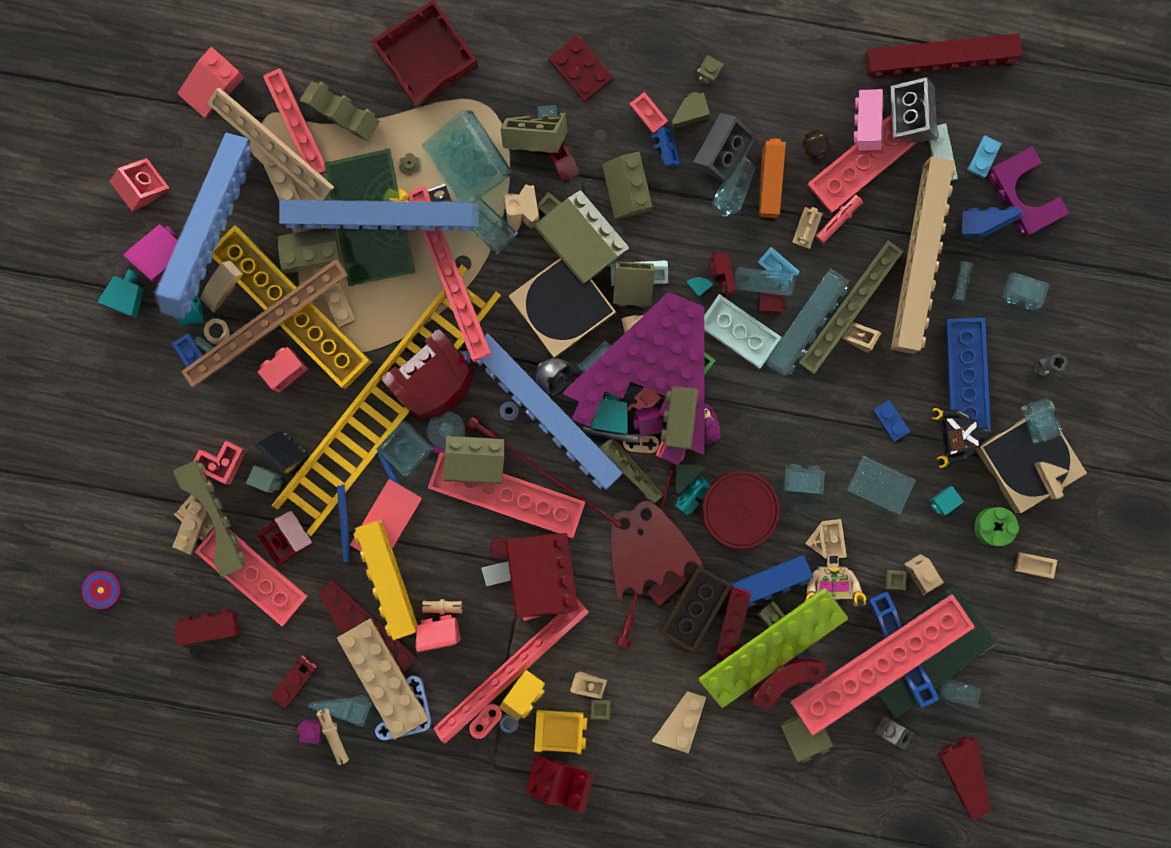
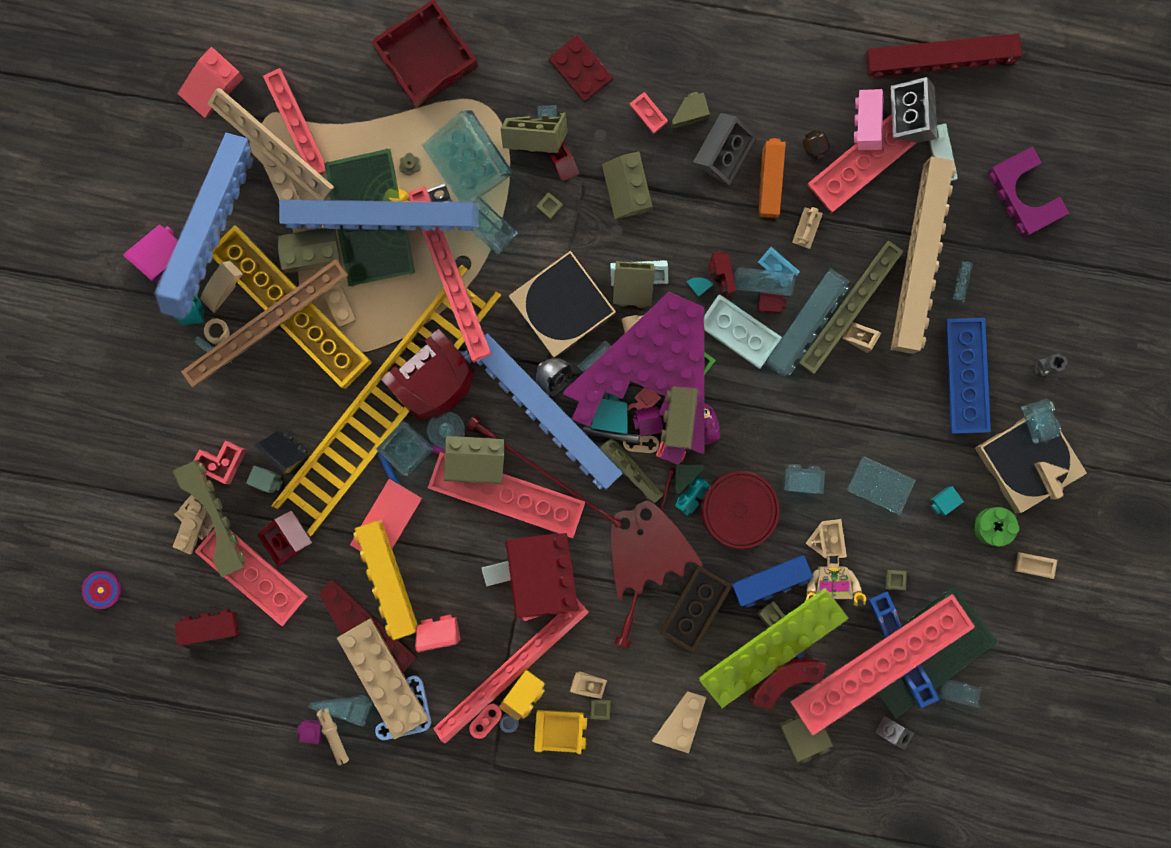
teal torso [98,269,143,318] -> none
coral slope [109,158,169,211] -> none
blue plate [172,334,203,367] -> none
coral brick [257,347,309,393] -> none
dark red plate [270,653,319,709] -> none
olive brick [299,81,380,141] -> none
blue bar [337,485,351,562] -> none
tan pin [422,599,462,615] -> none
dark red brick [489,538,510,559] -> none
sand blue plate [500,401,519,421] -> none
tan piece [504,184,539,232] -> none
dark red bracket [525,755,594,813] -> none
olive slope [534,190,629,284] -> none
dark red tile [647,571,688,606] -> none
blue plate [651,127,680,167] -> none
olive bracket [696,55,724,85] -> none
clear light blue slope [712,155,756,217] -> none
dark red plate [714,587,751,661] -> none
coral pin [815,194,863,244] -> none
blue plate [872,400,910,442] -> none
tan torso [904,554,943,596] -> none
torso [932,408,989,468] -> none
dark red slope [938,736,991,821] -> none
blue slope [962,207,1024,237] -> none
medium azure plate [967,135,1002,179] -> none
clear light blue brick [1002,272,1050,310] -> none

